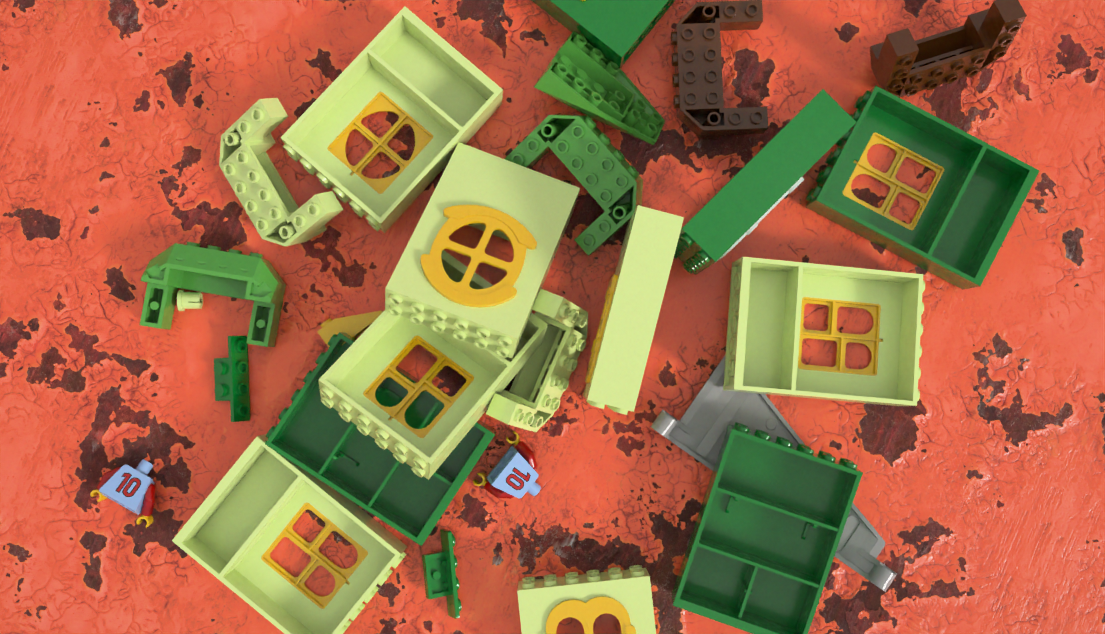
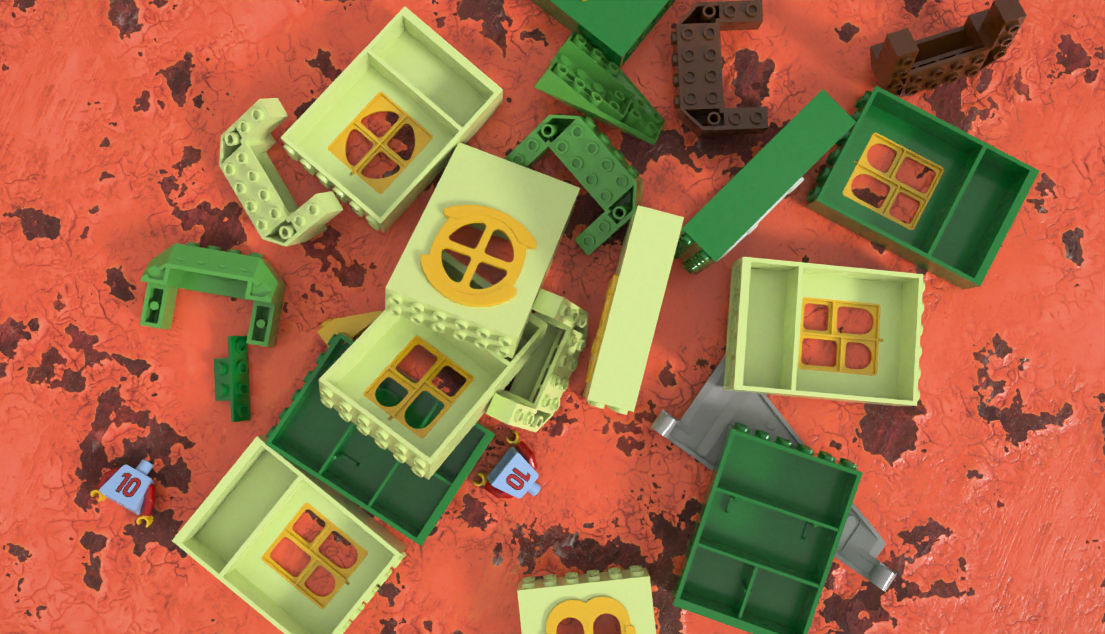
yellowish green bush [177,290,203,311] -> none
green bracket [422,529,462,619] -> none

